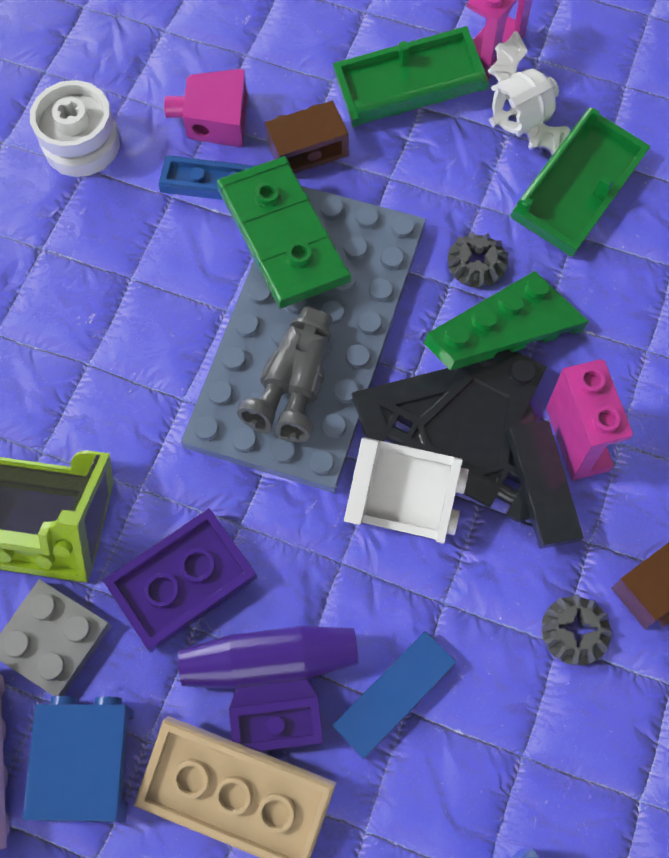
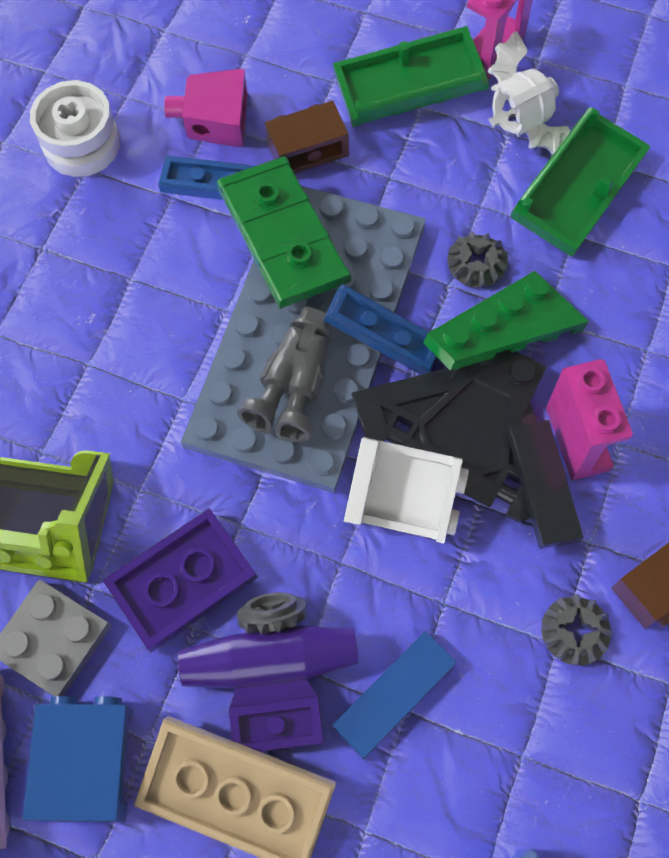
none -> dark grey gear [237,592,307,635]
none -> blue tile [323,283,437,375]

